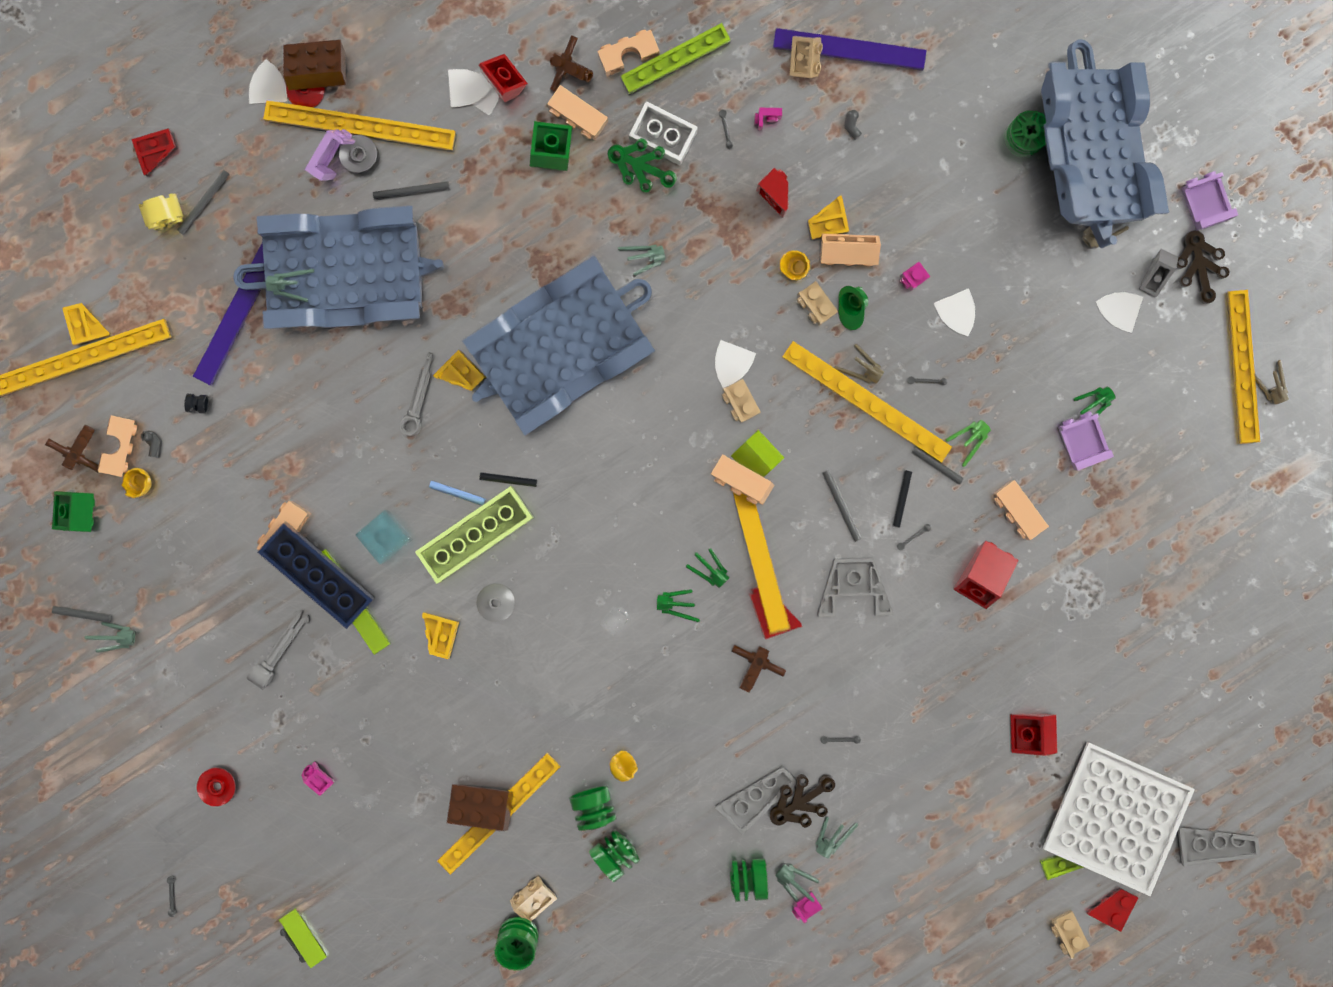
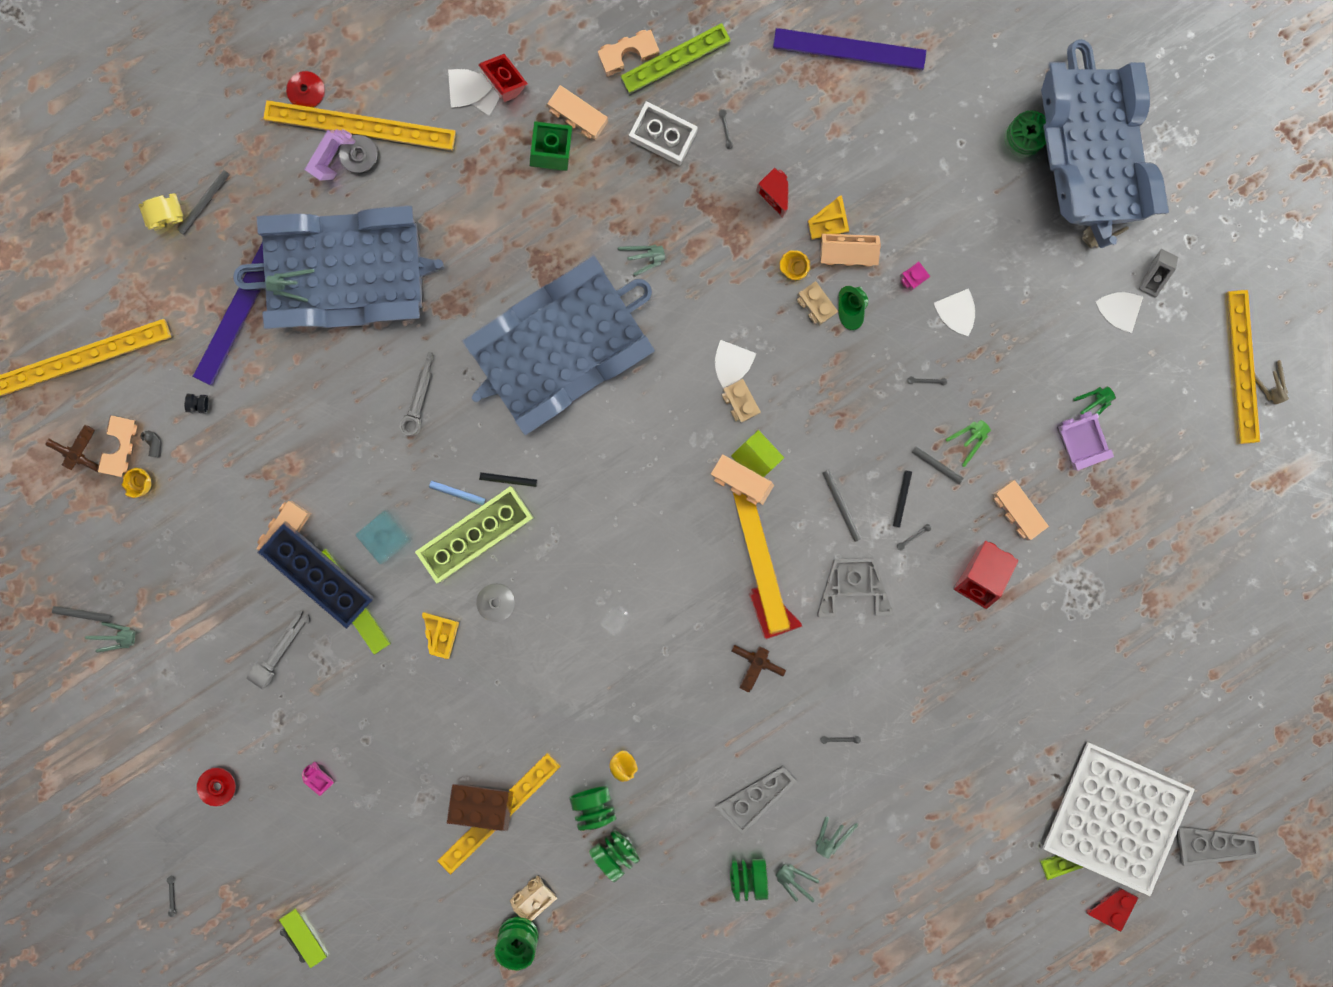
green slope [52,491,95,532] -> none
yellow wing [62,303,110,345] -> none
red wing [132,128,176,175] -> none
white sticker [249,59,287,104] -> none
reddish brown brick [283,39,346,90] -> none
dark grey bar [373,181,450,199] -> none
yellow wing [433,350,486,391] -> none
reddish brown piece [550,35,593,92] -> none
green plant [607,138,677,192] -> none
green plant [657,589,700,622] -> none
green plant [686,548,729,588] -> none
dark pink bracket [755,107,782,130] -> none
dark brown plant [769,774,835,828] -> none
yellow plate [782,341,952,463] -> none
tan bracket [790,36,823,78] -> none
dark pink bracket [792,891,823,924] -> none
dark tan plant [834,344,884,384] -> none
dark grey arm [844,110,862,139] -> none
red slope [1011,713,1057,756] -> none
tan bracket [1051,910,1090,959] -> none
dark brown plant [1177,230,1230,304] -> none
lavender panel [1181,171,1238,231] -> none

